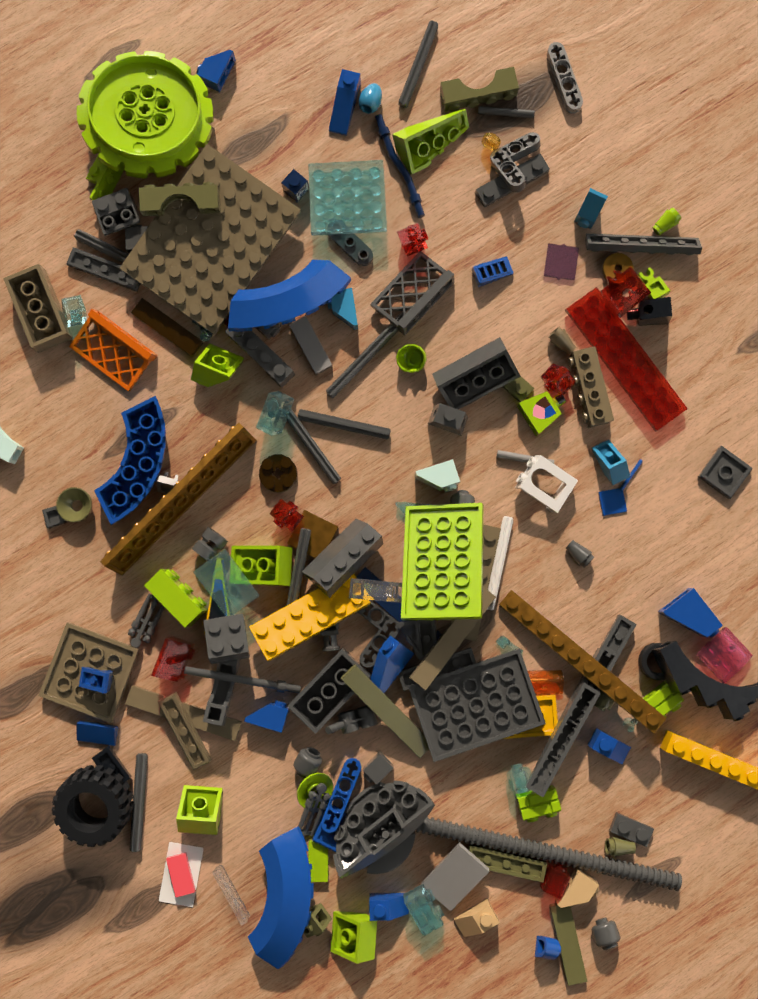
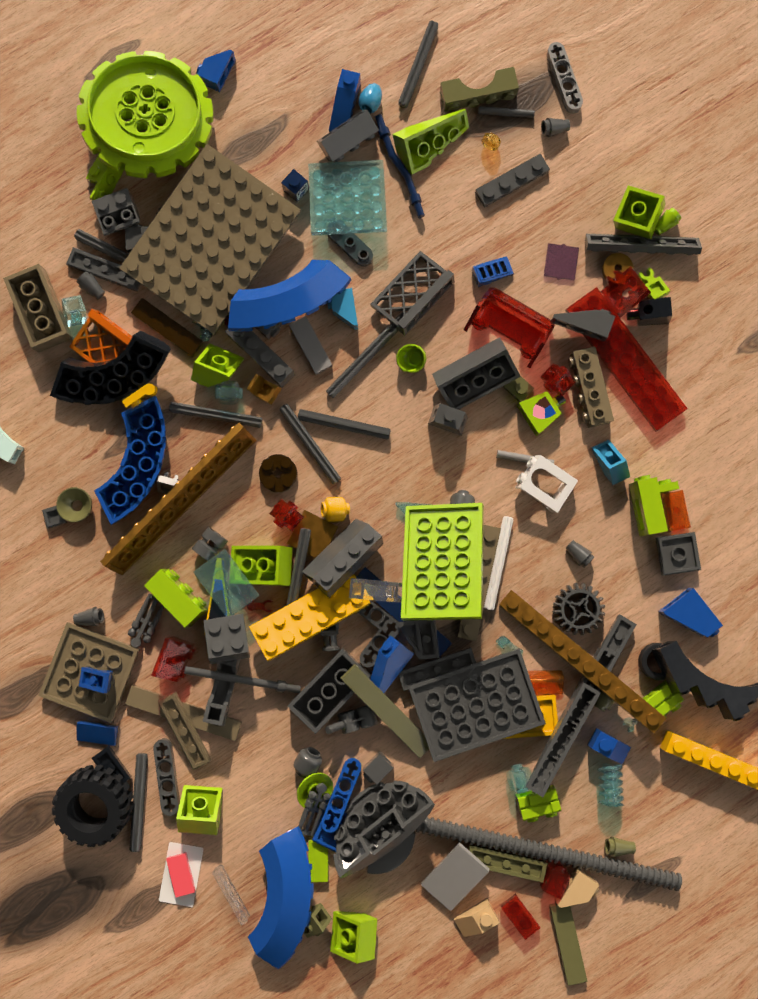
olive arch [139,182,221,216] -> none
blue slope [244,700,290,733] -> none
clear light blue brick [256,391,295,436] -> none
blue slope [369,893,409,921] -> none
clear red brick [397,223,428,257] -> none
clear light blue brick [403,884,444,936] -> none
dark tan tile [409,586,496,690] -> none
light aqua slope [415,459,460,493] -> none
dark grey beam [490,132,541,192] -> none
blue plate [535,936,561,960] -> none
dark tan cone [549,326,576,355] -> none
dark azure slope [574,188,608,229] -> none
dark grey head [591,917,621,950] -> none
blue piece [599,459,643,516] -> none
dark grey plate [609,812,654,847] -> none
clear pink slope [696,627,753,683] -> none
dark grey tile [698,446,753,499] -> none
none -> black brick [50,331,171,405]
none -> dark grey cone [73,607,104,626]
none -> dark grey cone [76,272,105,300]
none -> yellow plate [122,384,158,408]
none -> dark grey beam [153,738,180,816]
none -> dark grey axle [169,402,263,428]
none -> clear light blue head [215,380,243,405]
none -> clear red arm [238,585,273,612]
none -> pearl gold bracket [247,374,281,405]
none -> dark grey brick [317,110,379,163]
none -> yellow head [321,497,350,522]
none -> clear red windscreen [463,287,555,368]
none -> clear red plate [500,893,541,940]
none -> dark grey cone [541,118,570,137]
none -> dark grey slope [550,309,615,342]
none -> dark grey gear [552,583,605,635]
none -> clear light blue piece [597,763,624,807]
none -> lime brick [613,185,666,239]
none -> lime brick [629,475,679,536]
none -> dark grey plate [655,532,701,576]
none -> clear orange plate [662,490,691,531]

